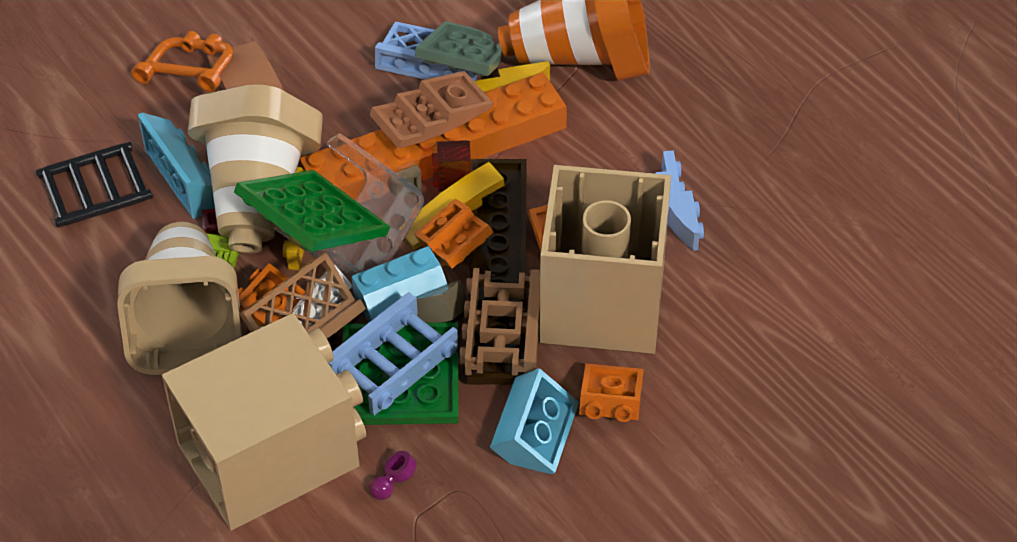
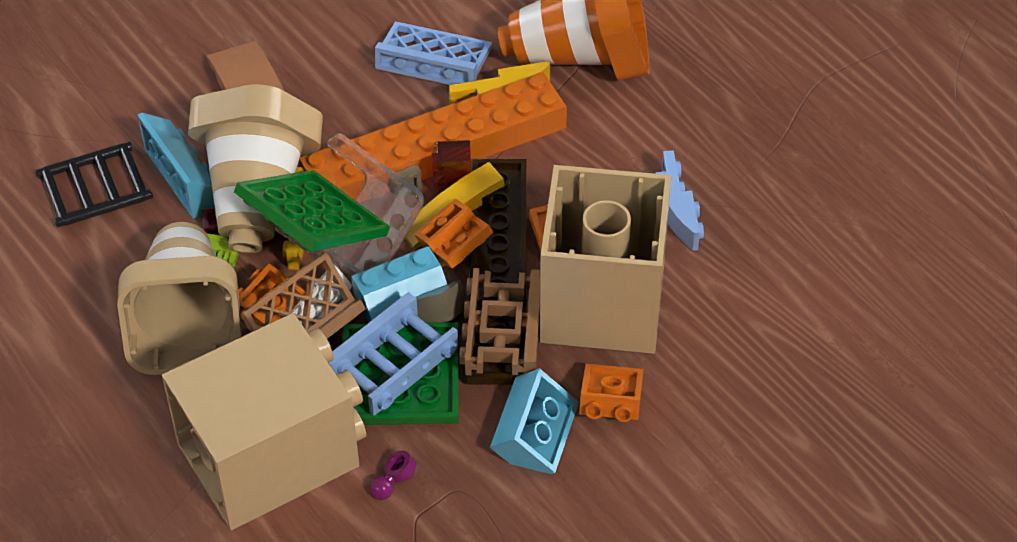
orange bar [131,31,234,92] -> none
nougat slope [370,71,494,149] -> none
sand green plate [415,21,502,76] -> none

